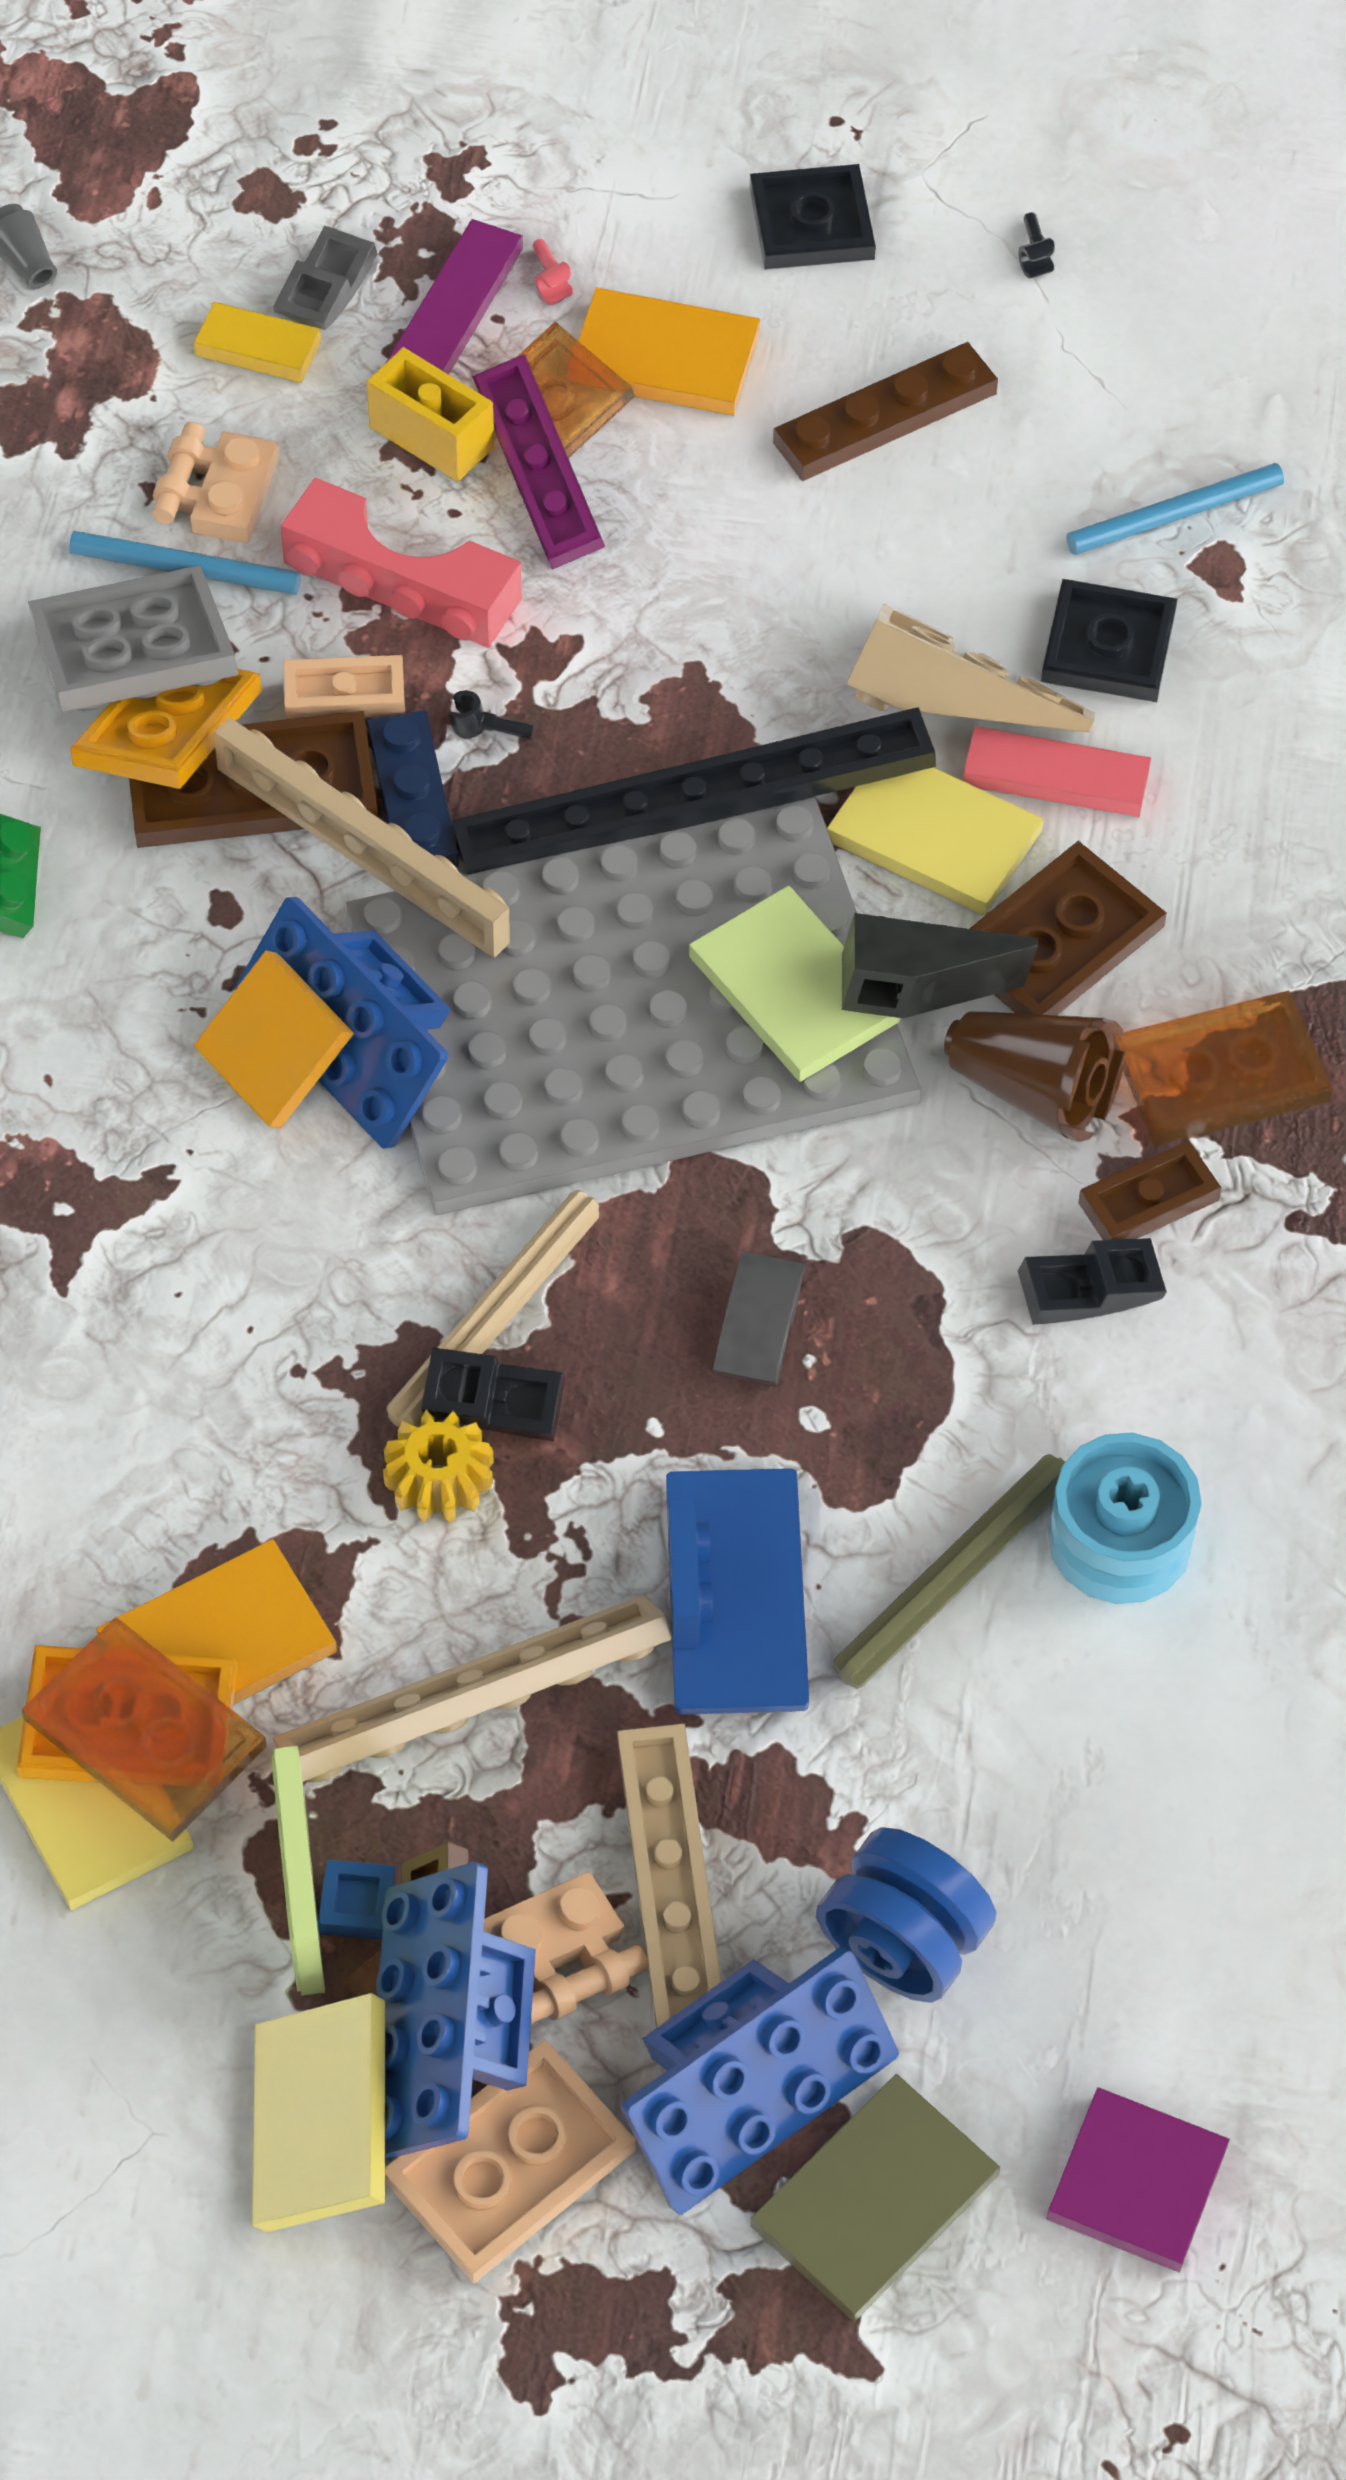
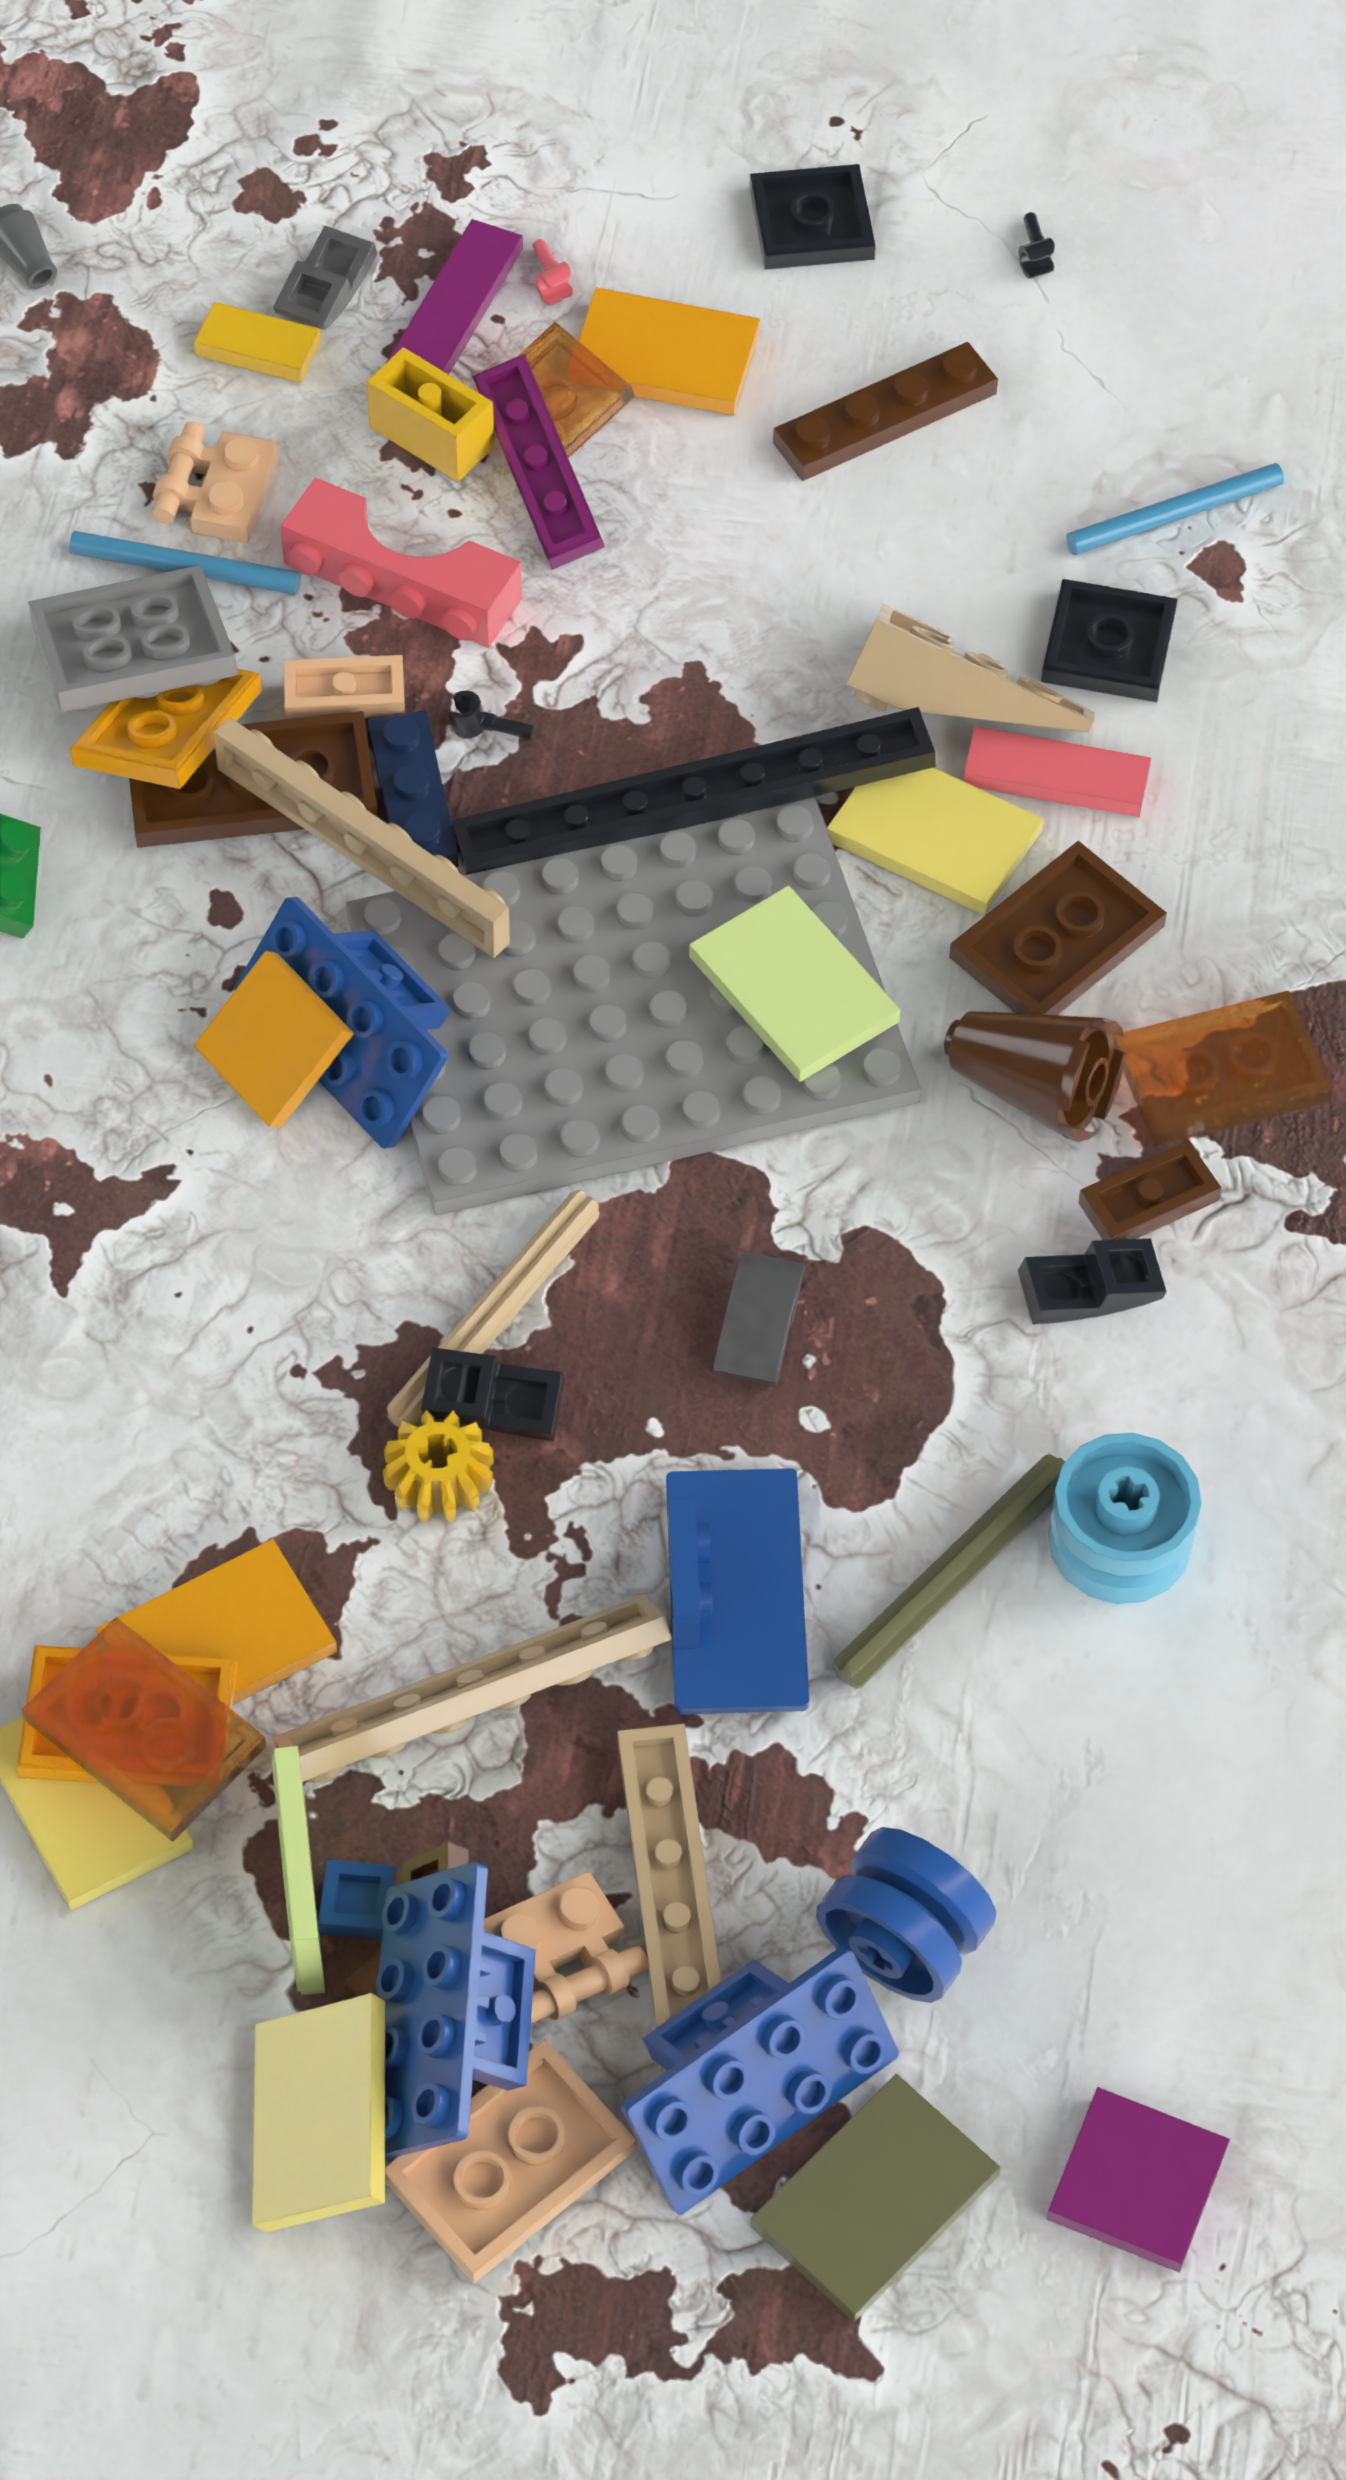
pearl dark grey slope [842,913,1038,1018] -> none

